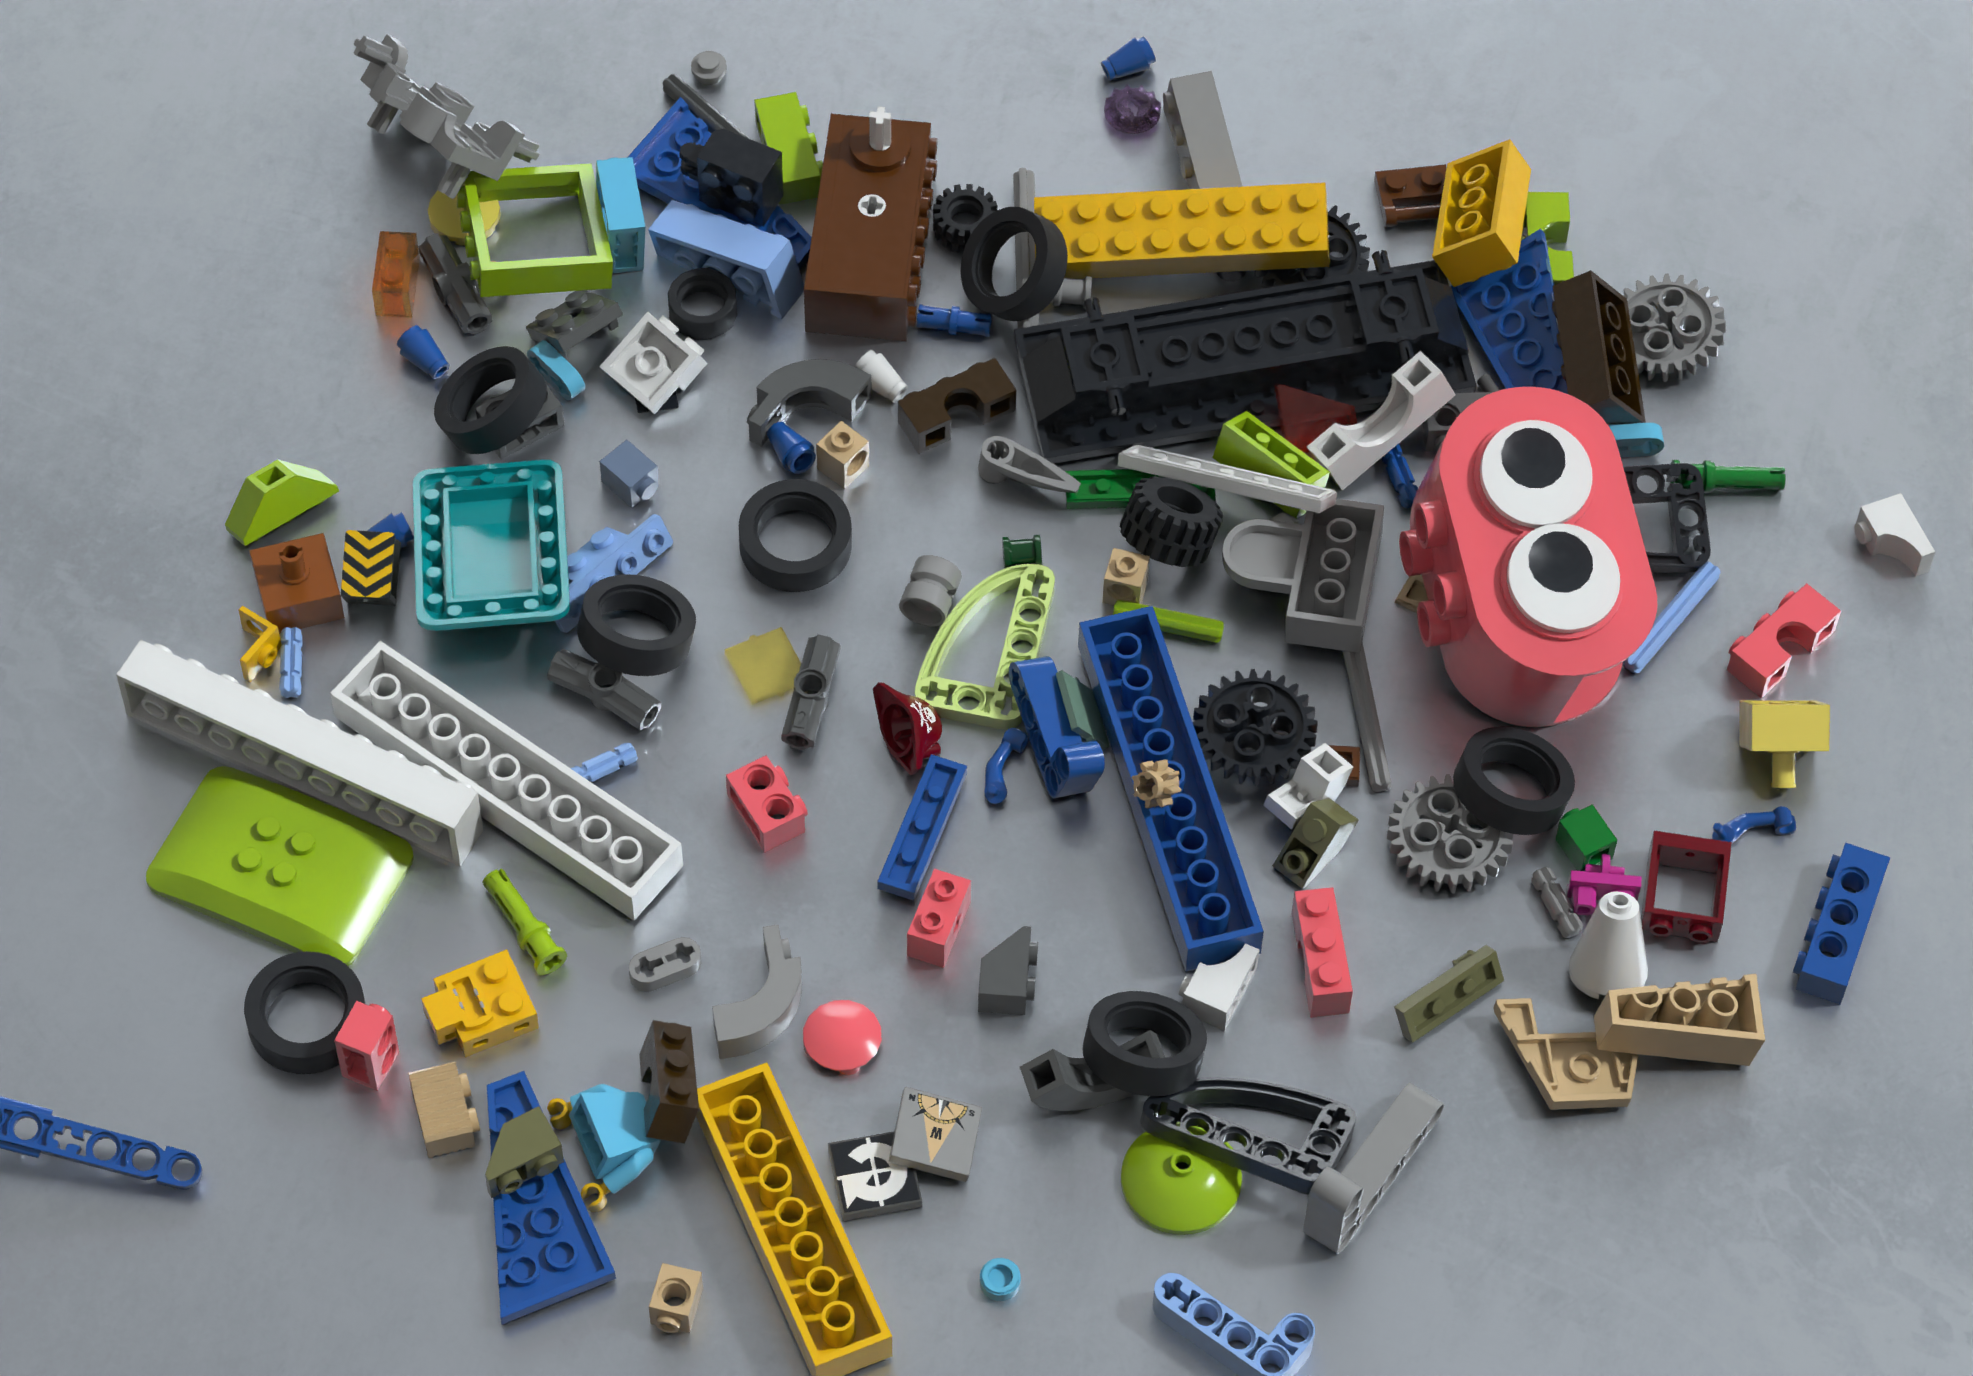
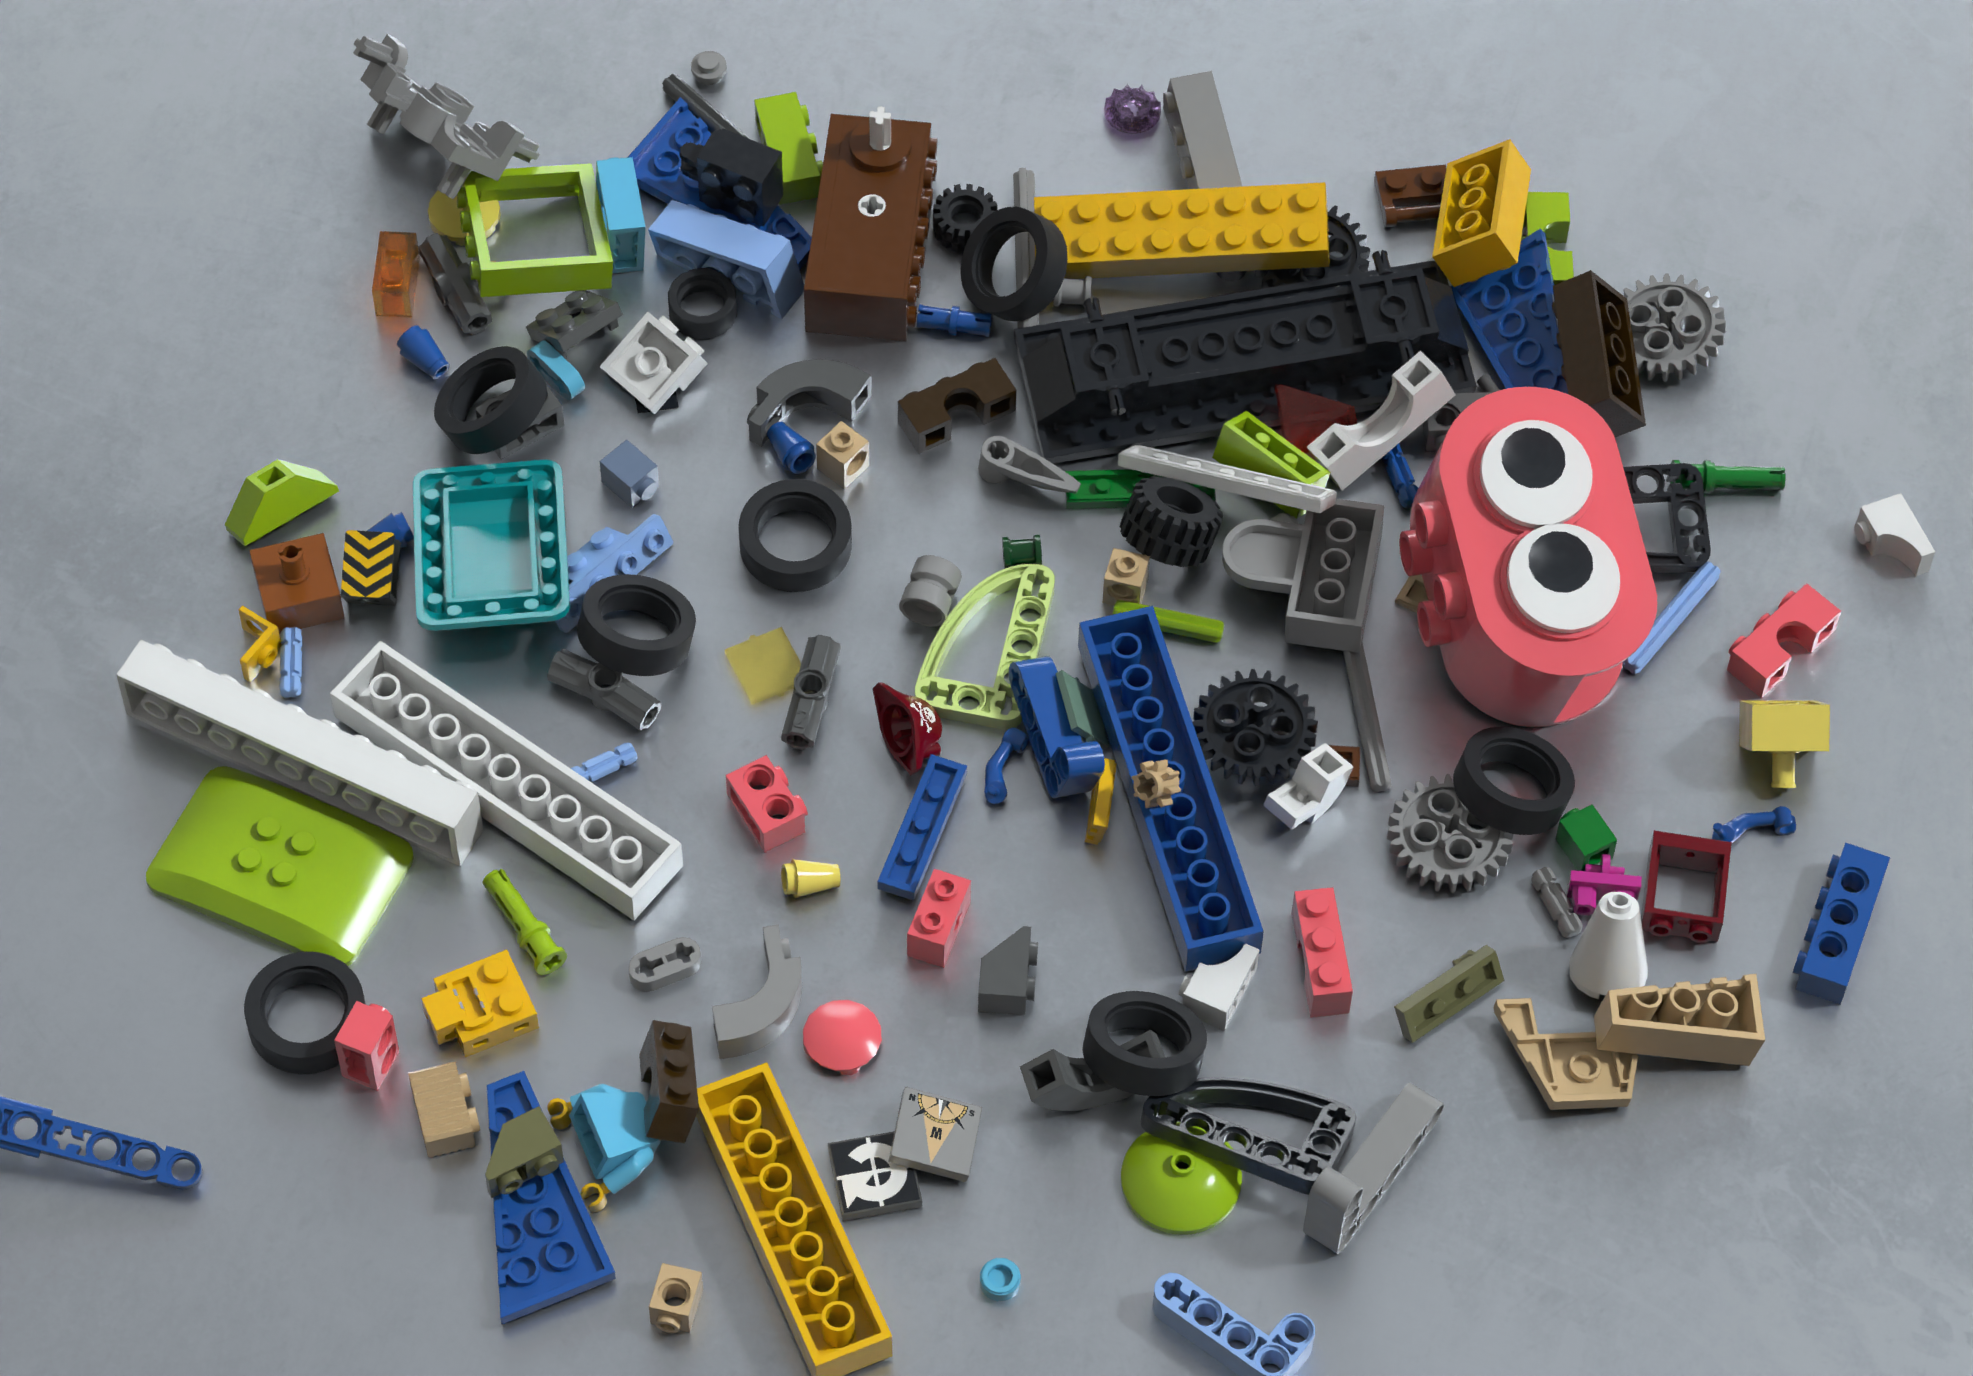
white cone [855,350,908,403] -> none
blue cone [1101,36,1156,81] -> none
olive slope [1272,798,1359,888] -> none
medium azure beam [1608,423,1665,458] -> none
none -> light yellow cone [781,859,841,898]
none -> yellow tile [1085,758,1117,845]

